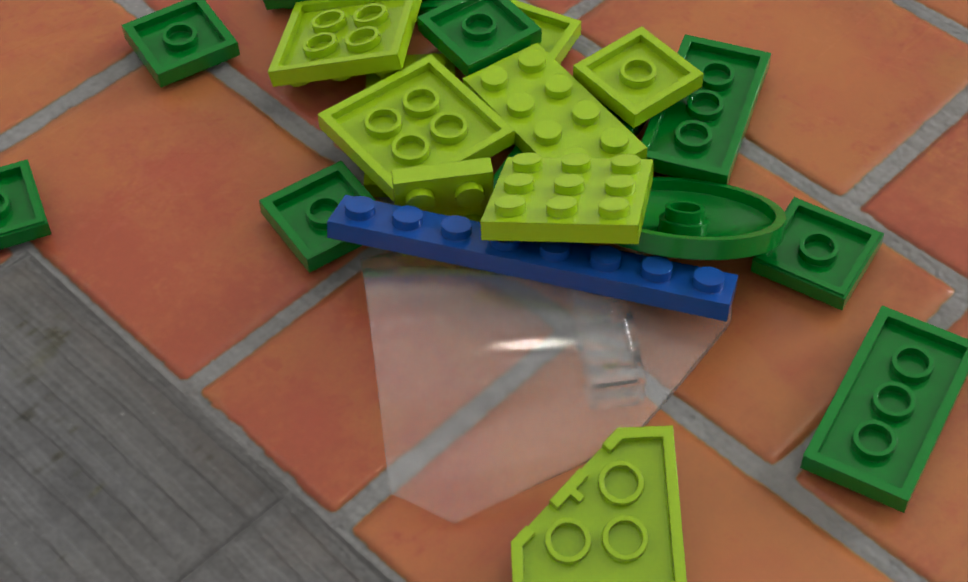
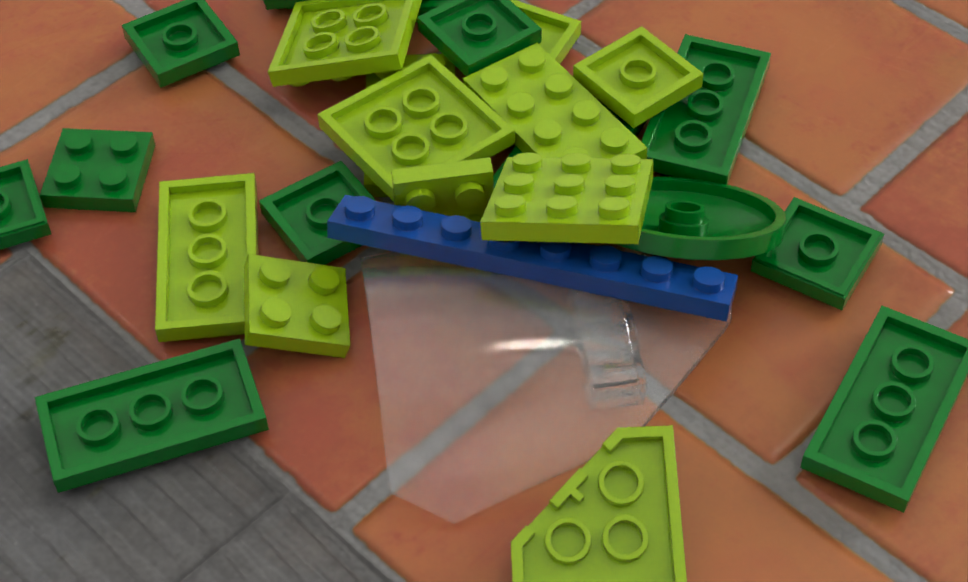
none -> green plate [35,338,269,493]
none -> green plate [40,128,156,212]
none -> lime plate [155,173,259,342]
none -> lime plate [244,254,350,358]

